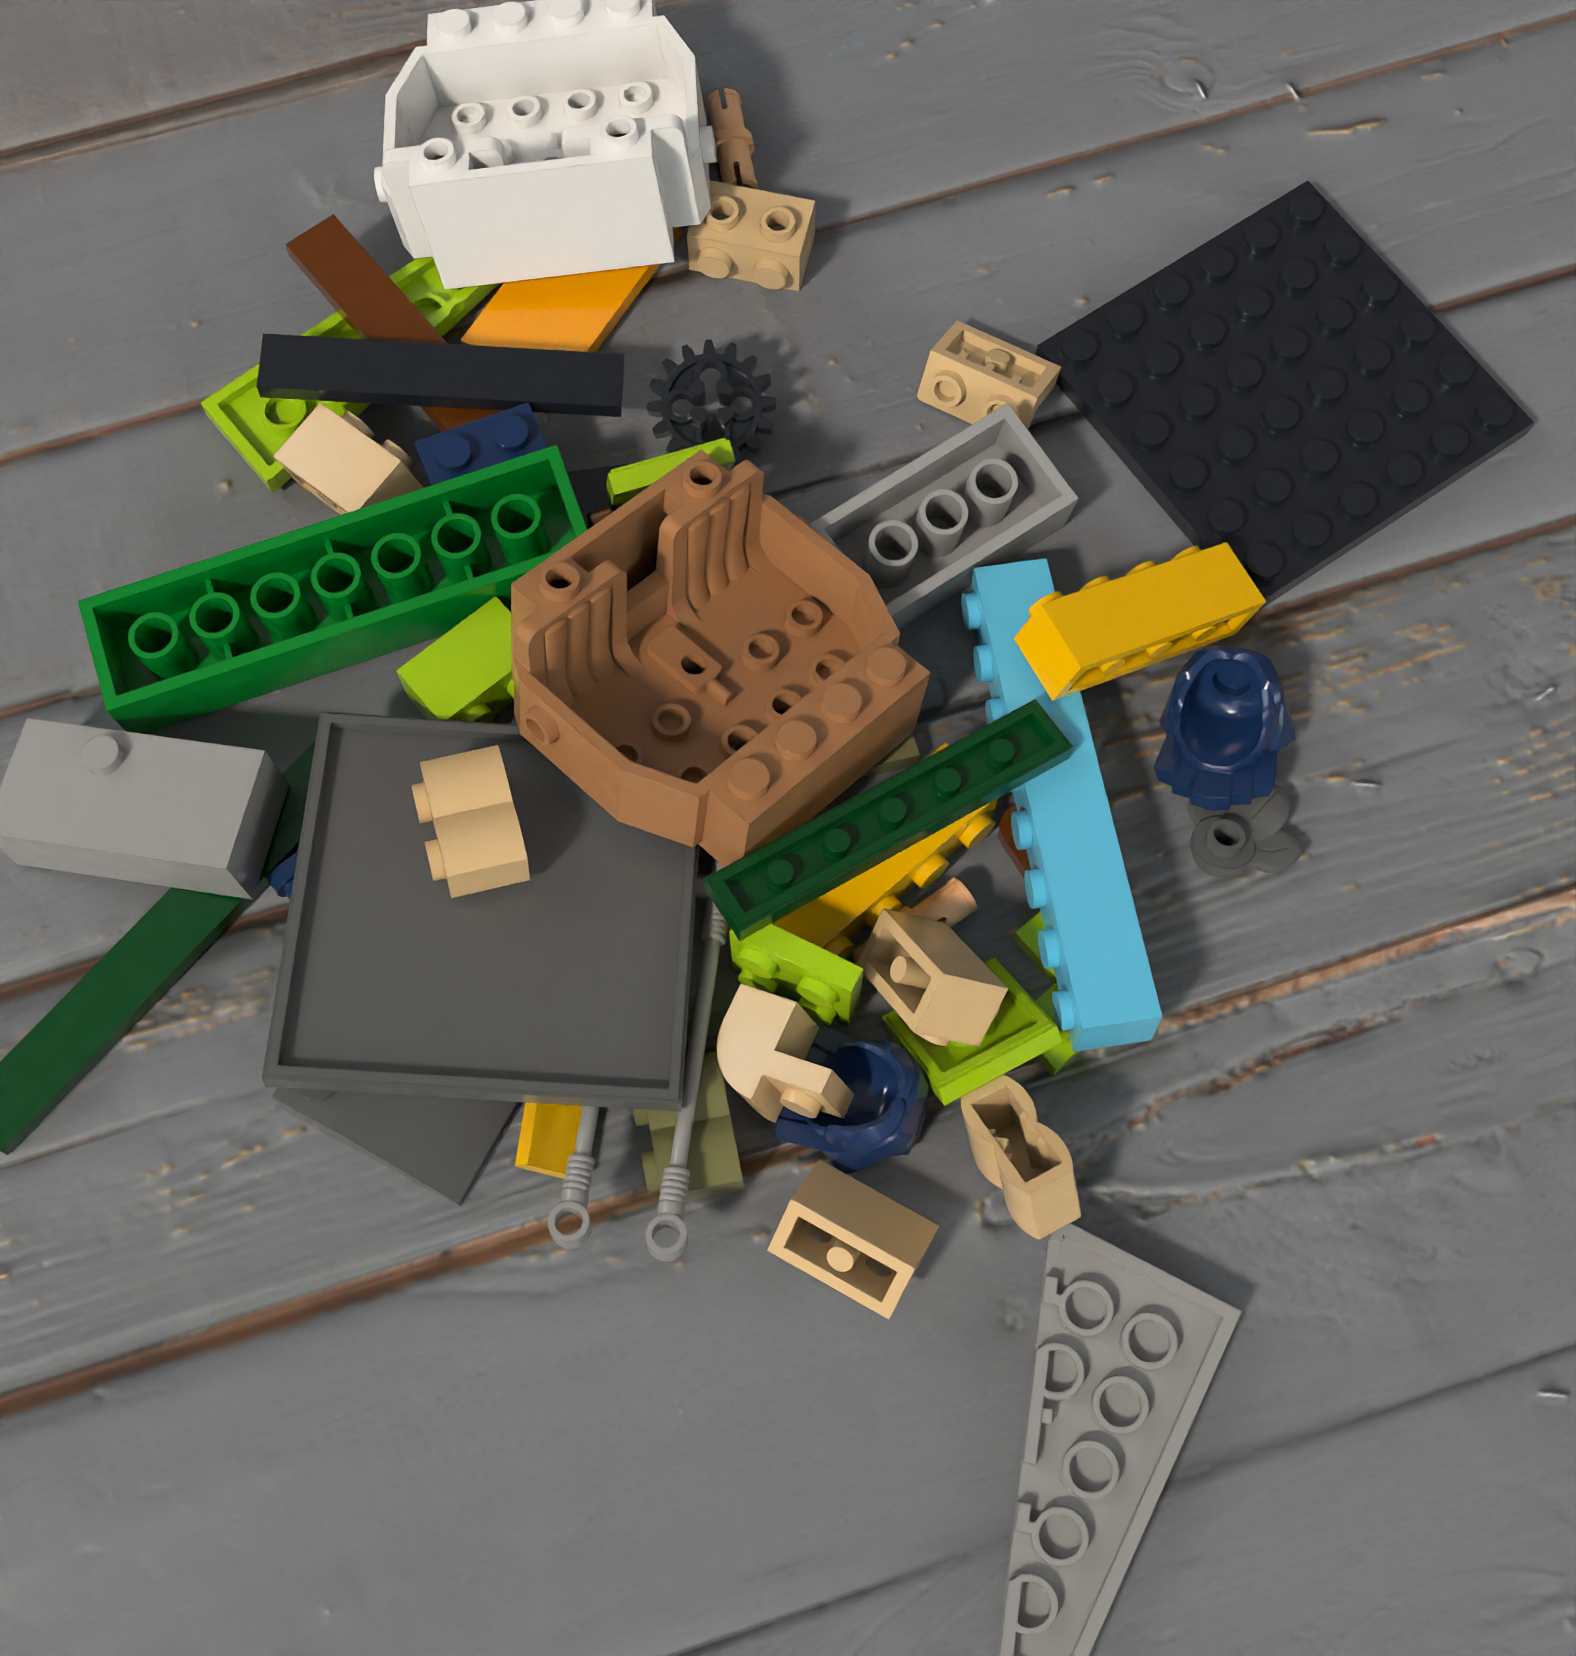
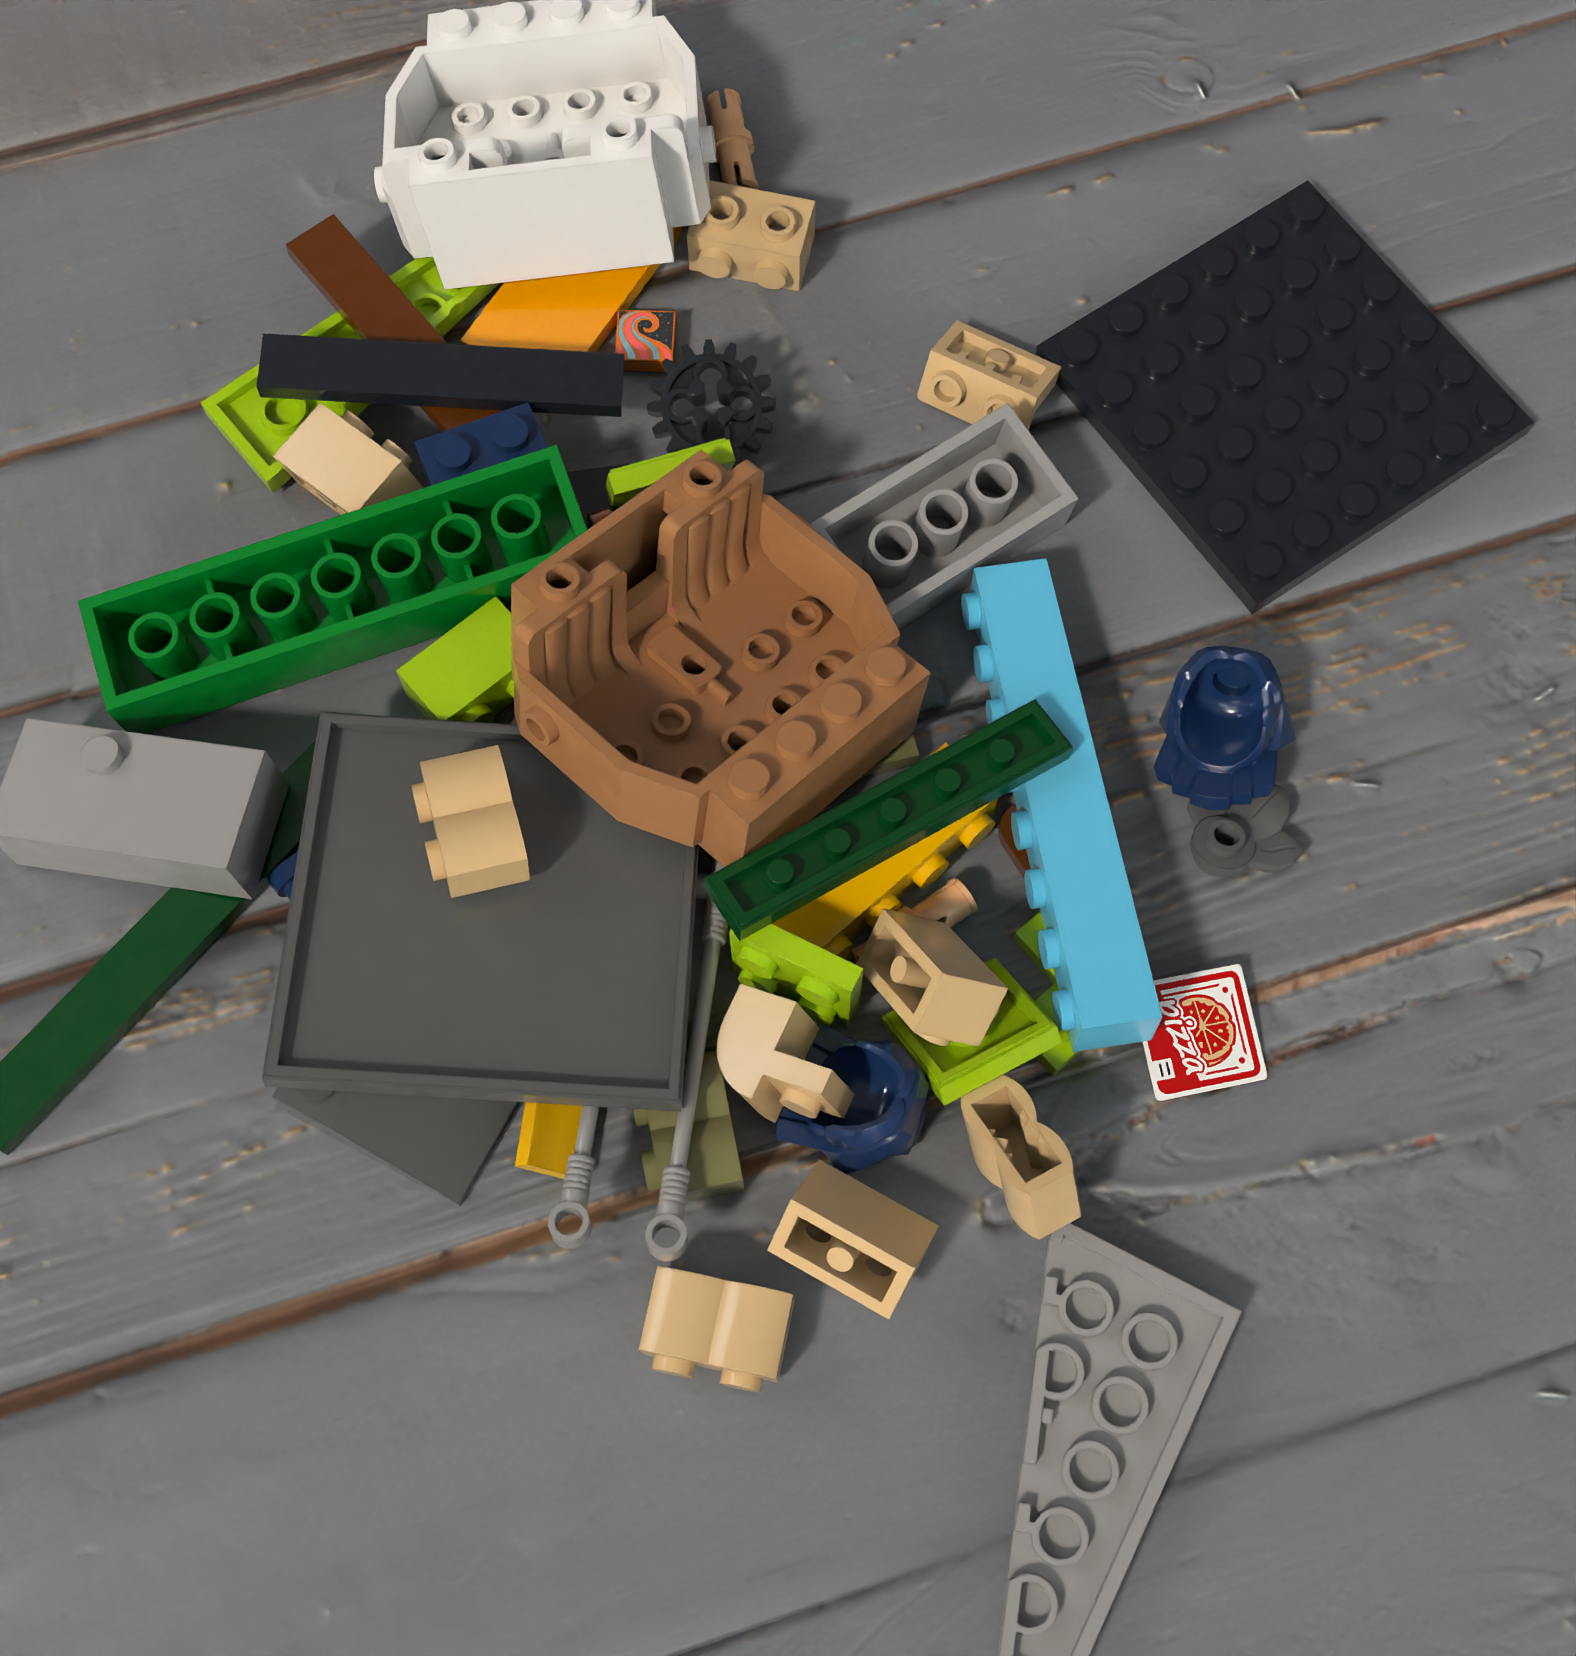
yellow brick [1013,542,1266,701] -> none
none -> tile [615,310,676,372]
none -> tan brick [638,1266,795,1392]
none -> sticker [1143,964,1267,1101]

